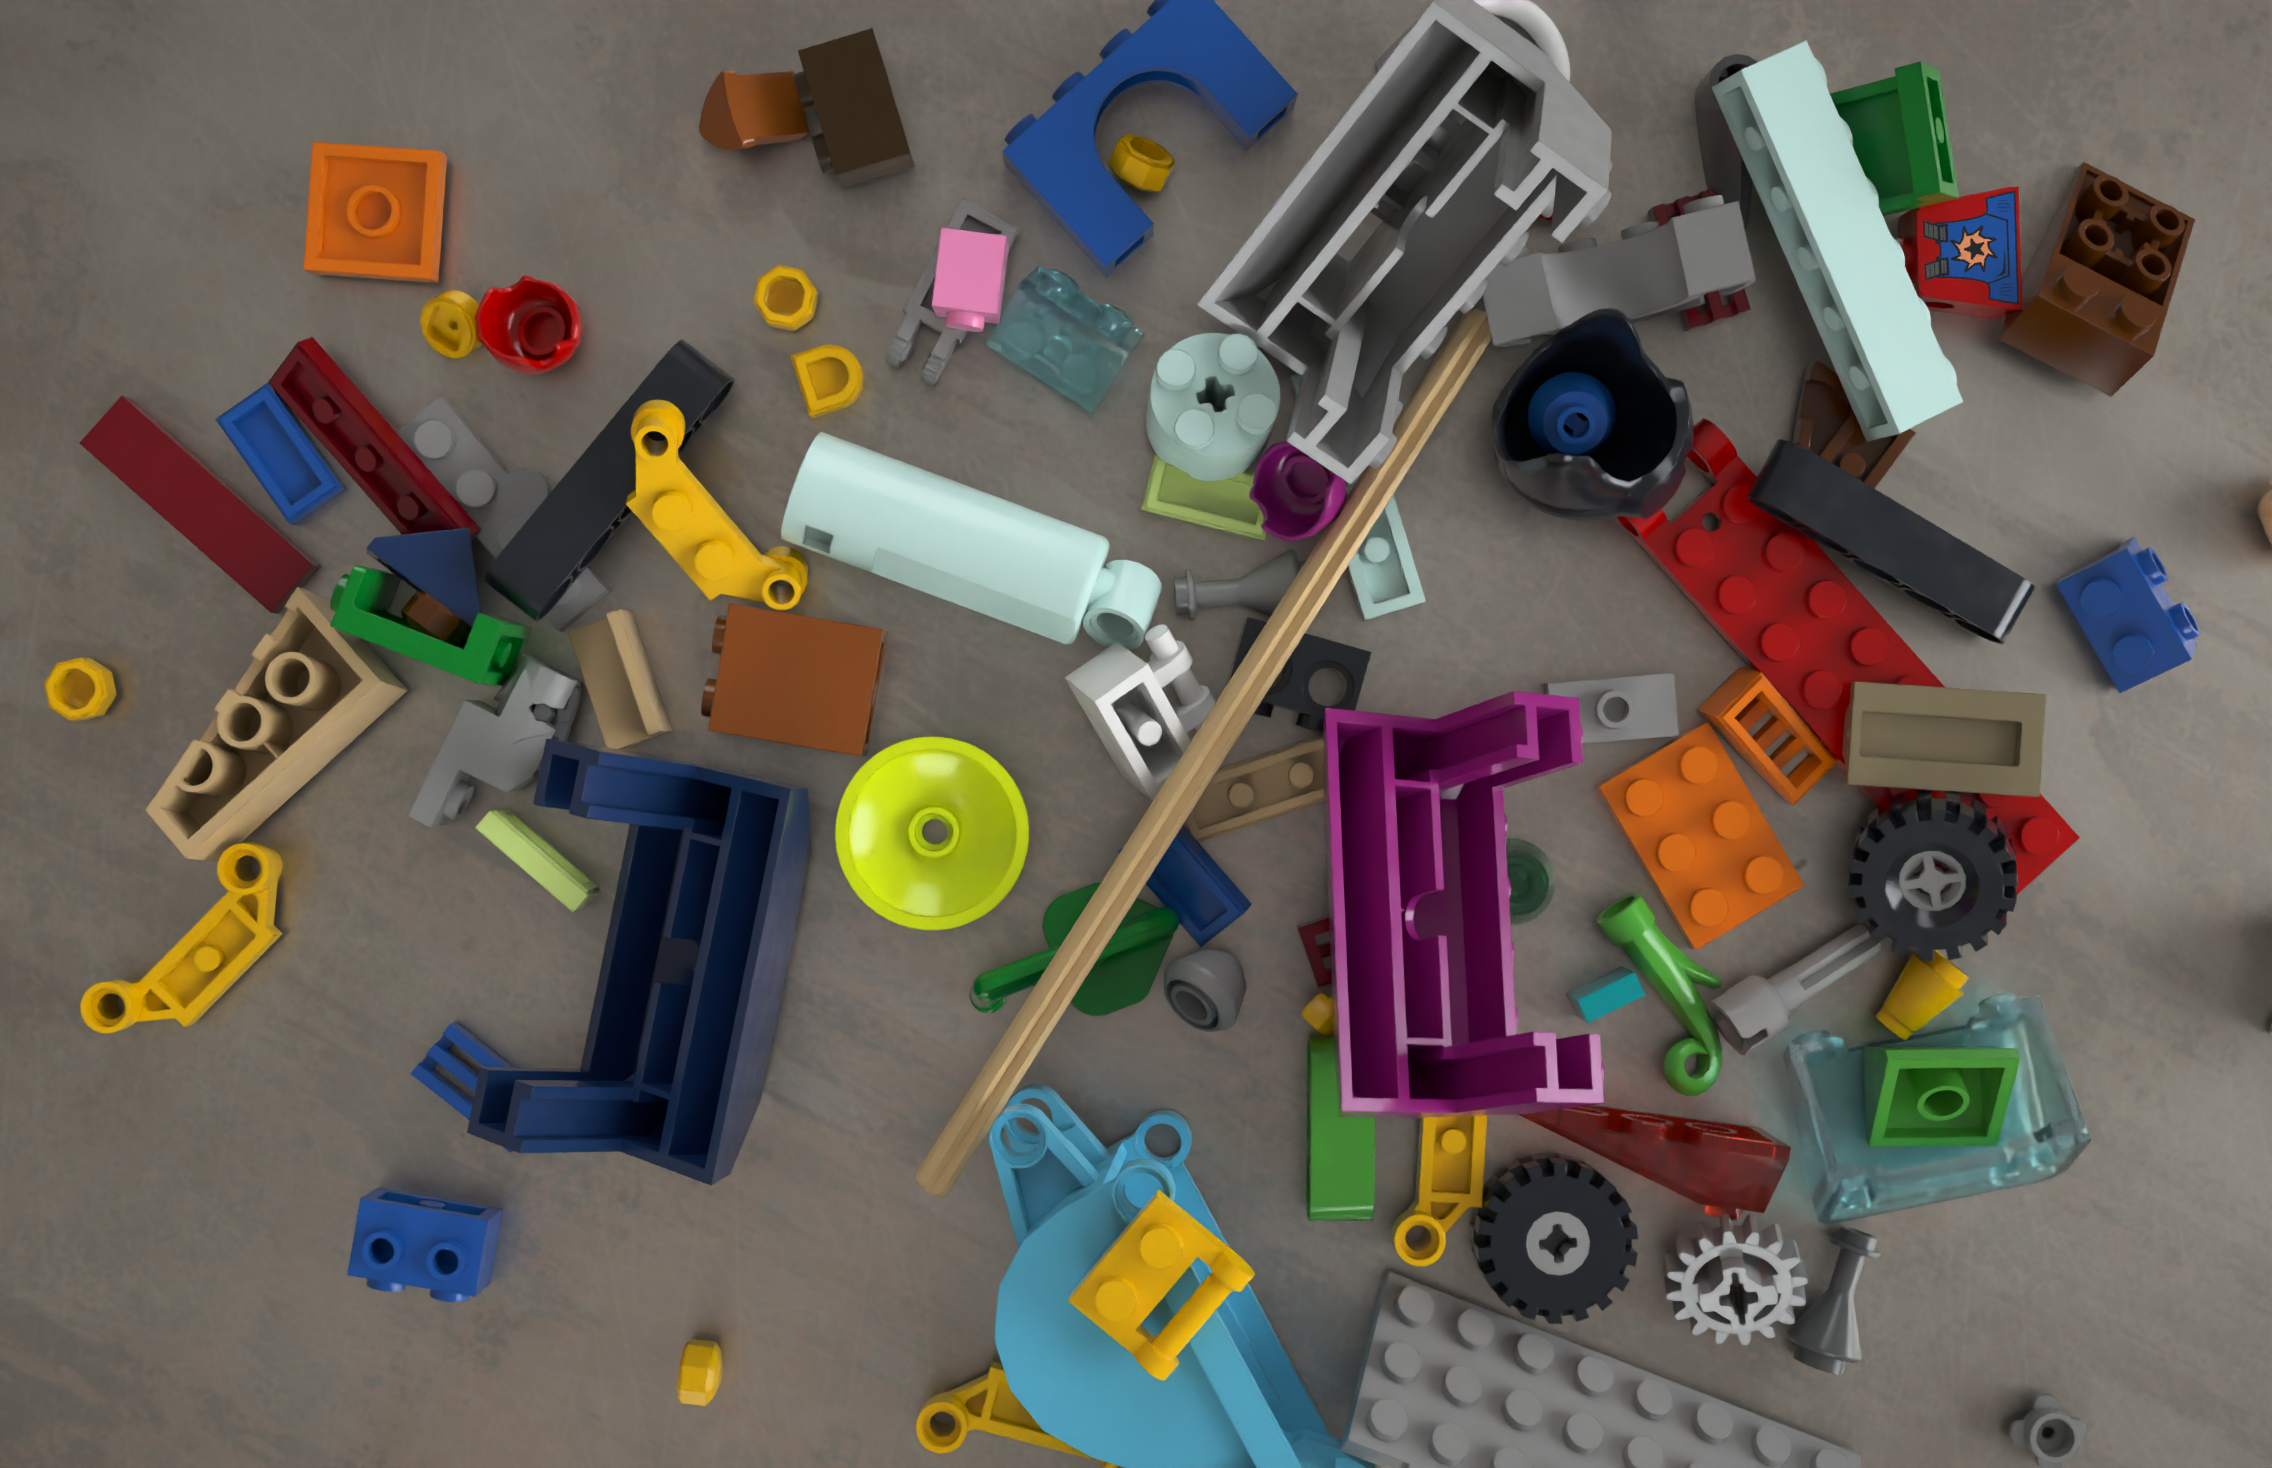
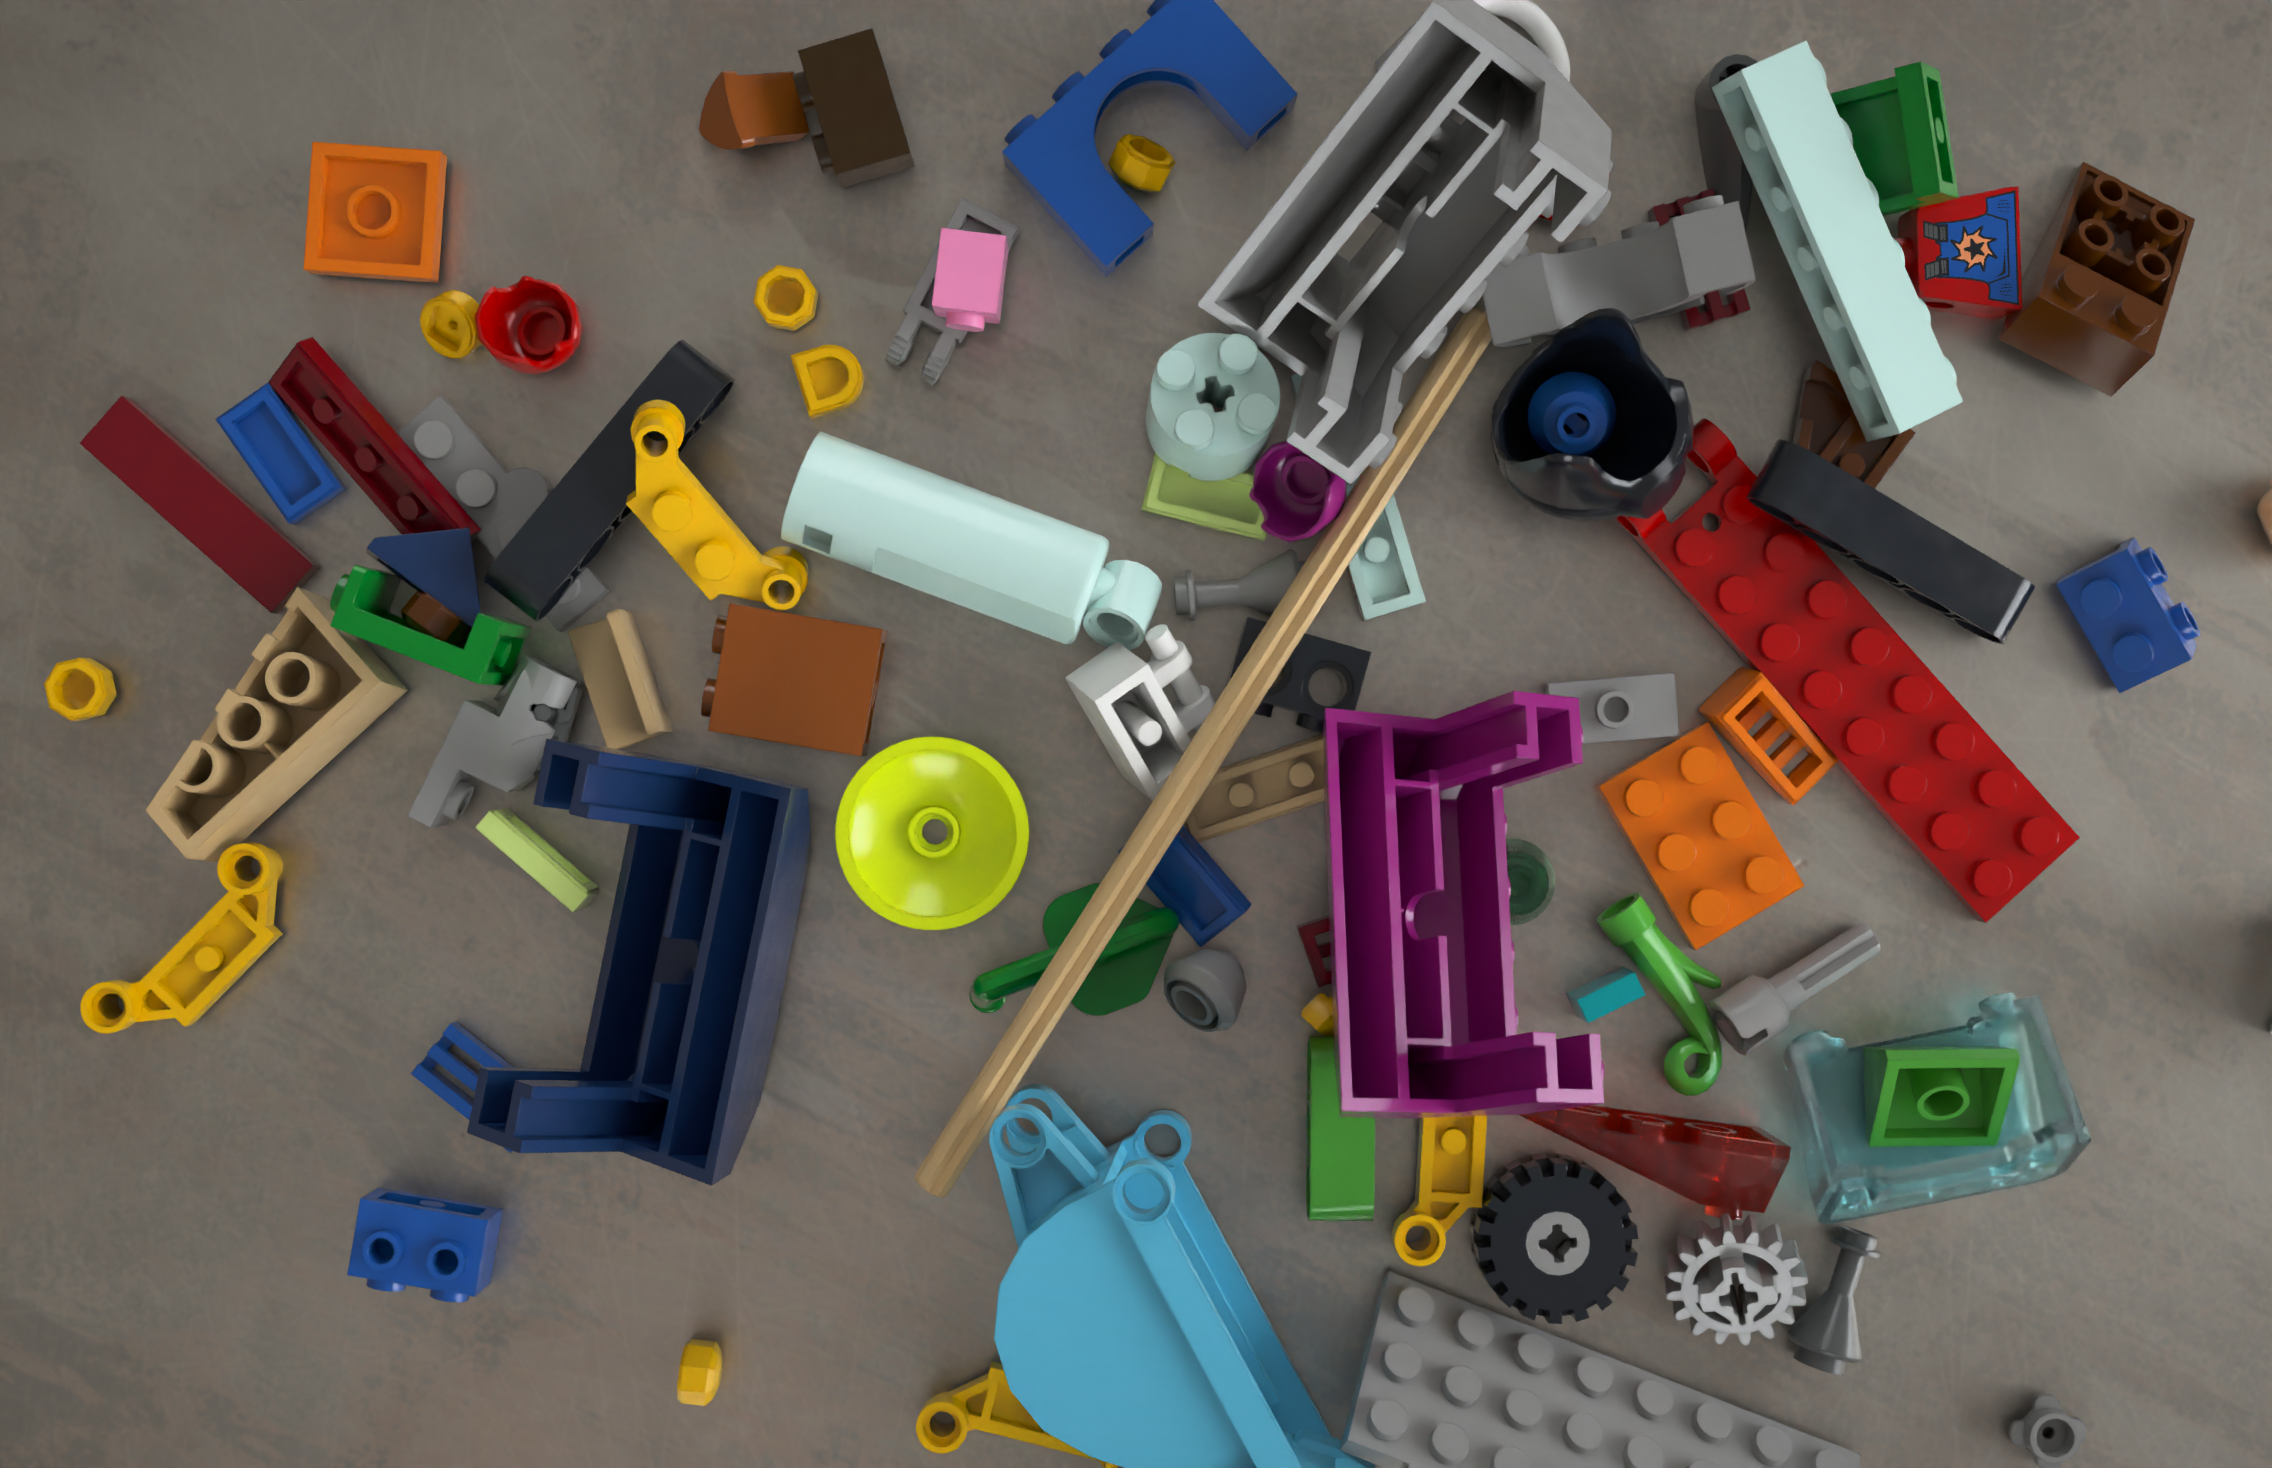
clear light blue bracket [986,266,1144,413] -> none
yellow plate [1068,1189,1255,1381] -> none
dark tan piece [1842,681,2047,797] -> none
black wheel [1848,789,2018,962] -> none
yellow cone [1875,950,1970,1041] -> none

